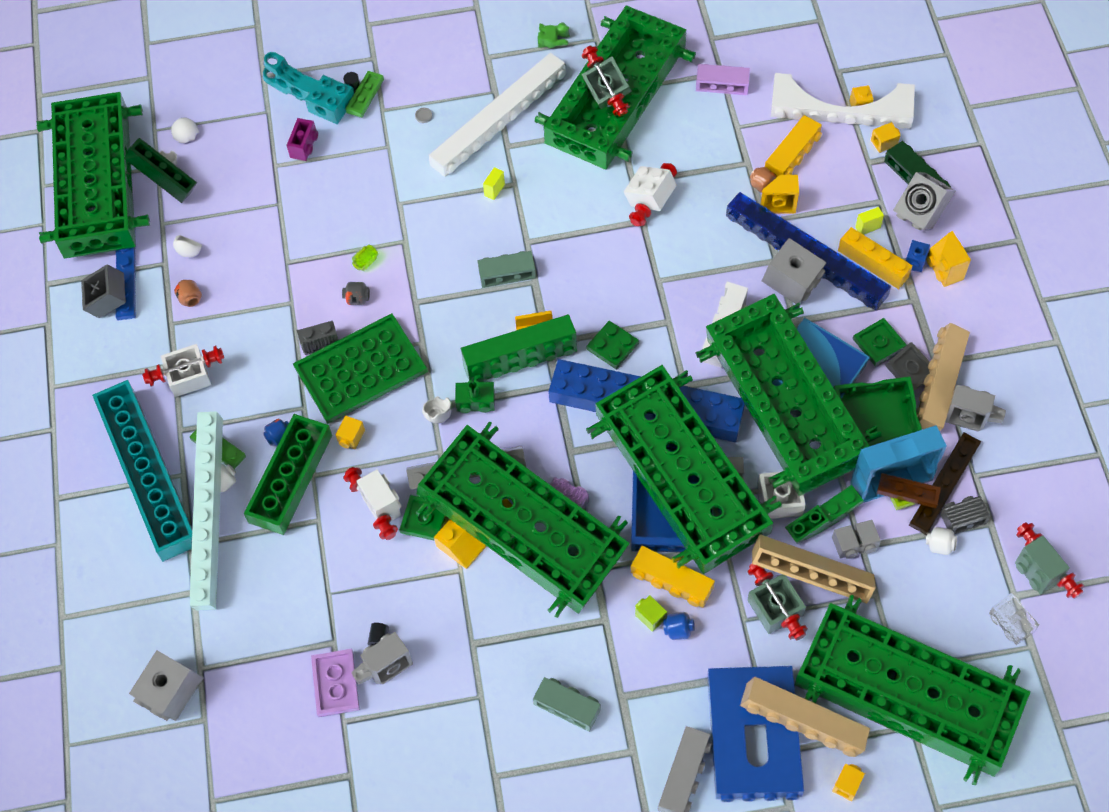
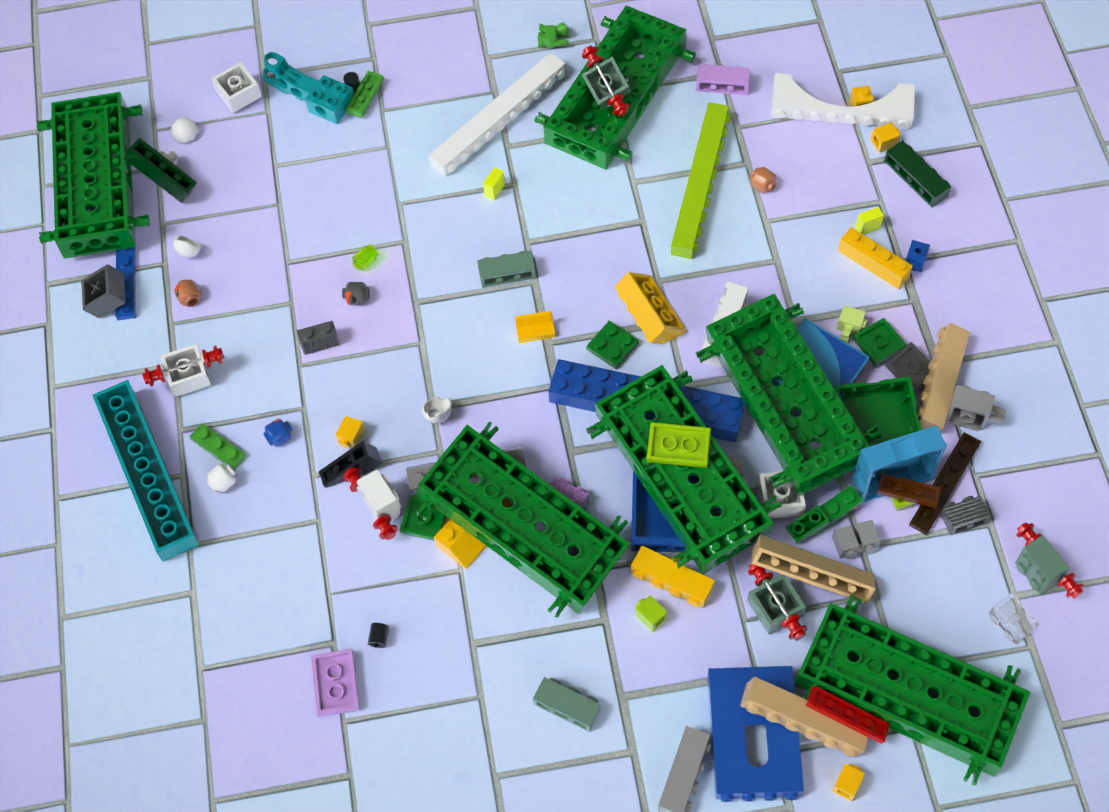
light grey brick [129,650,203,721] -> none
light aqua brick [189,411,223,611] -> none
green brick [244,414,332,535] -> none
magenta brick [286,118,318,161] -> none
green plate [293,313,428,424] -> none
light grey hinge [351,632,413,685] -> none
light grey piece [415,107,432,123] -> none
green brick [455,380,495,413] -> none
green brick [460,314,577,382] -> none
white brick [624,163,677,226] -> none
blue head [663,612,695,640] -> none
clear blue brick [726,192,891,311] -> none
yellow slope [759,174,799,214] -> none
light grey brick [761,238,826,304] -> none
yellow brick [765,115,822,177] -> none
light grey brick [893,172,956,231] -> none
yellow slope [926,231,971,287] -> none
white head [926,527,957,555] -> none
none -> white brick [211,62,262,113]
none -> black slope [319,441,382,488]
none -> yellow slope [614,272,687,344]
none -> lime tile [647,422,711,468]
none -> lime brick [671,102,731,259]
none -> red tile [806,685,890,744]
none -> yellowish green brick [836,305,867,343]

